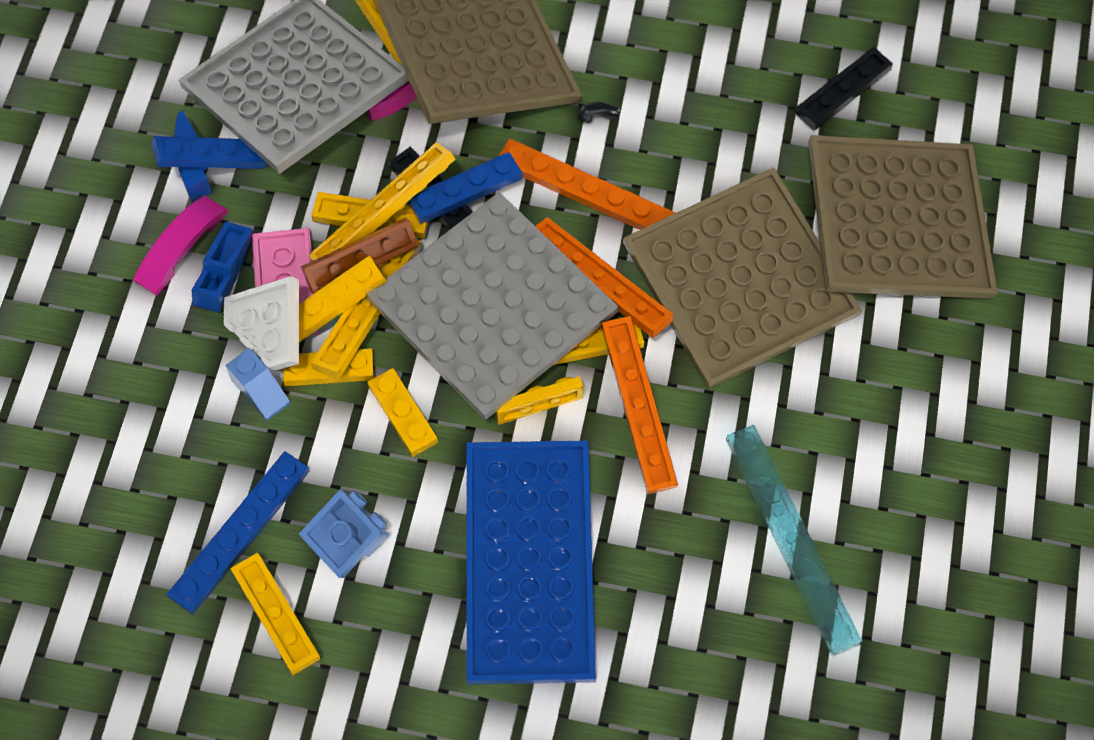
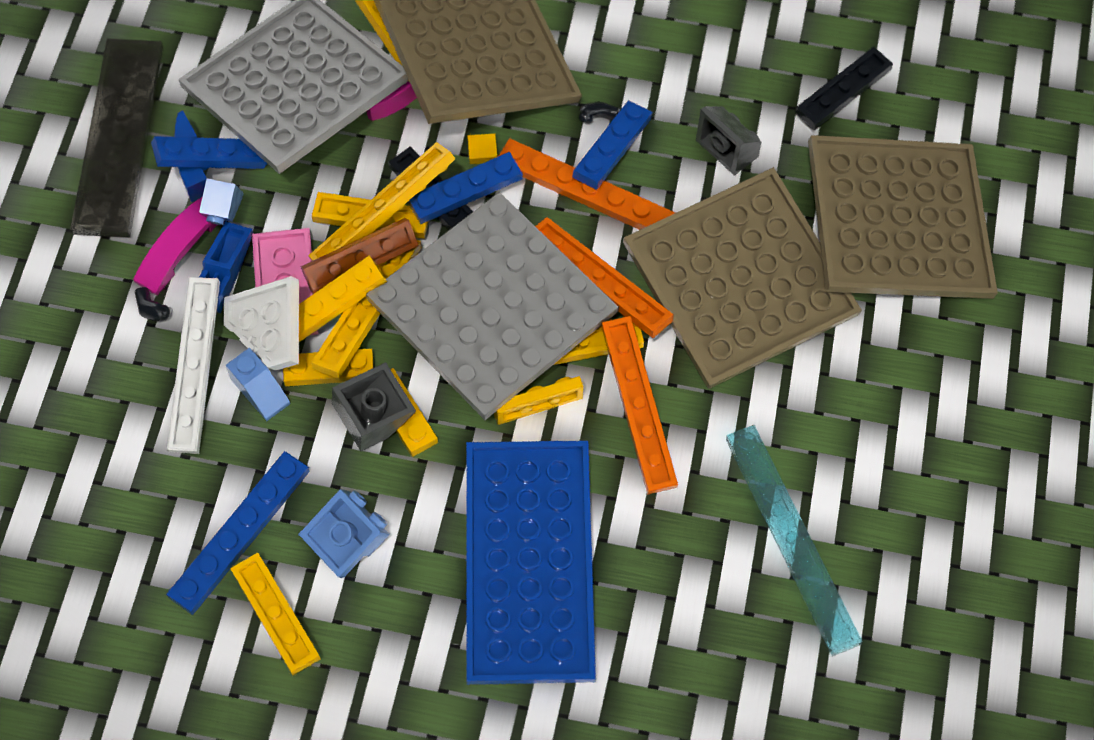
none -> clear smoke plate [70,39,163,238]
none -> black arm [135,287,170,321]
none -> white tile [167,277,220,454]
none -> slope [199,178,243,225]
none -> dark grey slope [332,362,416,451]
none -> yellow tile [468,133,497,164]
none -> blue plate [572,100,652,190]
none -> dark grey slope [696,106,762,176]

